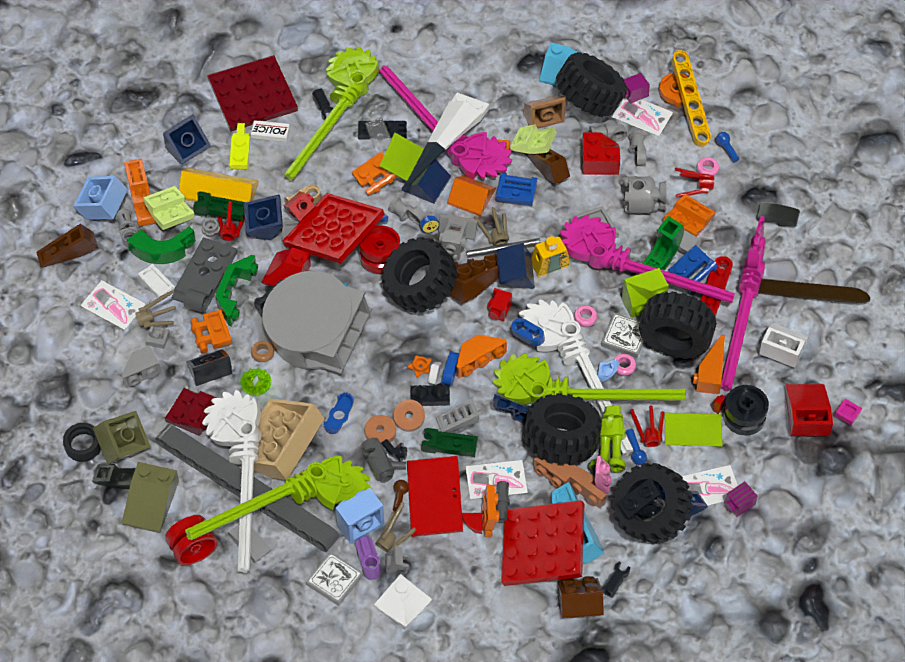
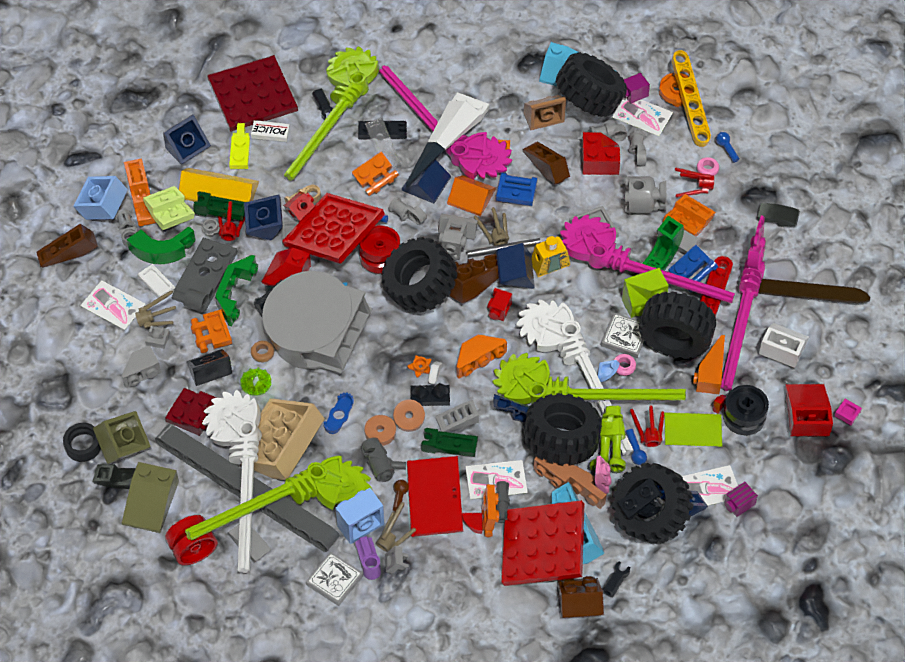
white plate [374,574,432,629] -> none
lime sticker [380,133,424,181] -> none
black plate [381,439,407,461] -> none
tile [420,215,439,233] -> none
blue beam [442,351,460,386] -> none
yellowish green slope [510,124,557,154] -> none
blue beam [511,318,545,346] -> none
bright pink piece [574,305,598,327] -> none

